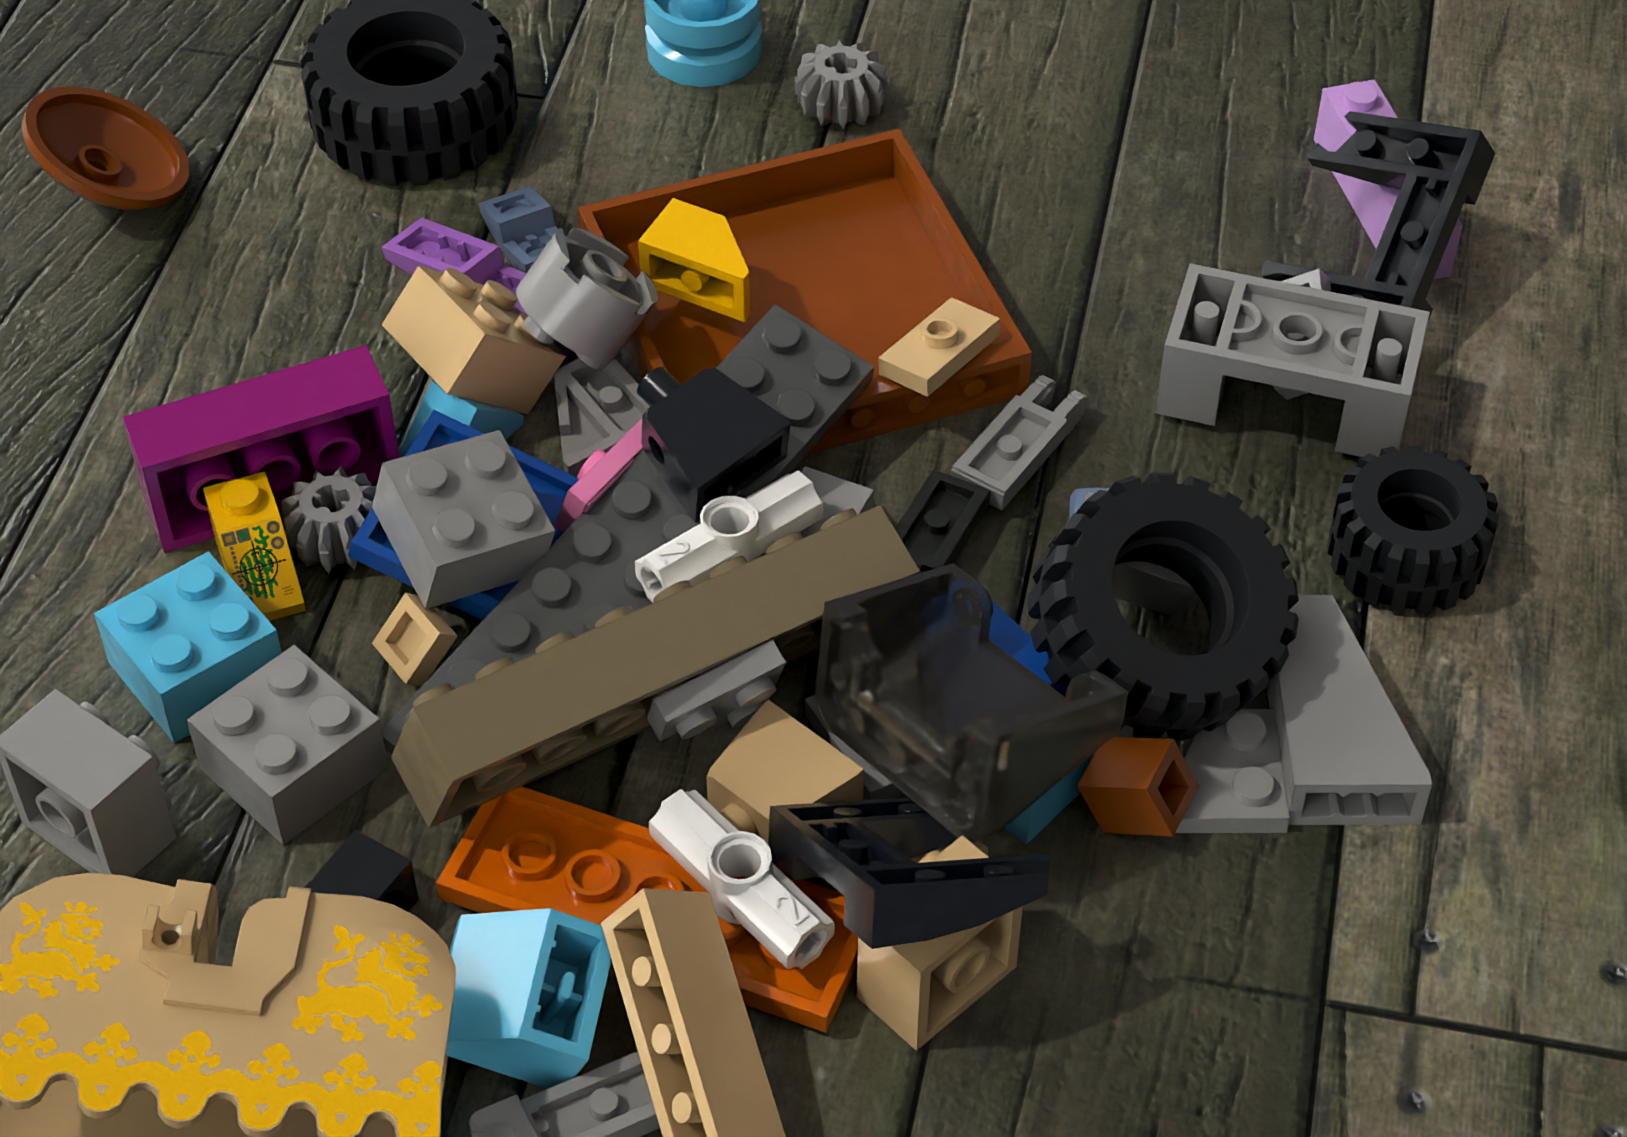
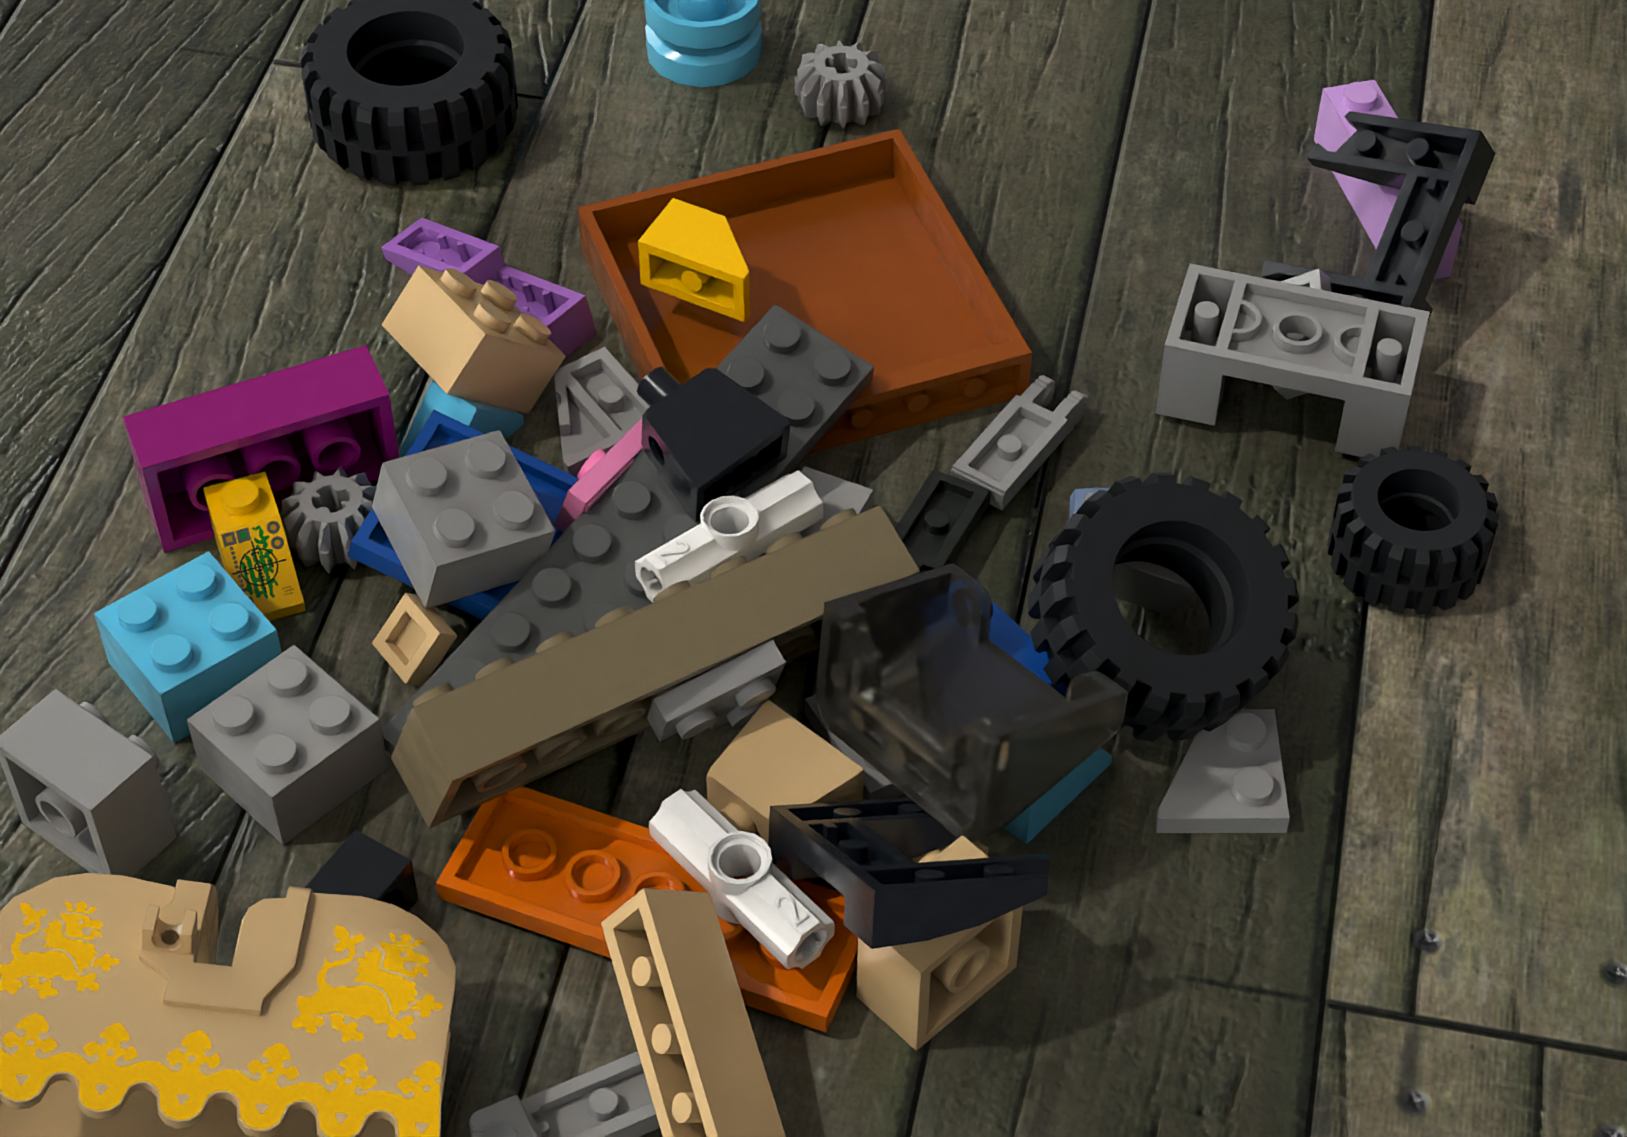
dark orange dish [21,87,190,210] -> none
medium azure slope [446,908,611,1089] -> none
sand blue slope [478,186,565,273] -> none
light grey brick [516,227,658,370] -> none
tan plate [878,297,1000,397] -> none
dark orange brick [1077,737,1199,837] -> none
light grey slope [1267,593,1432,825] -> none

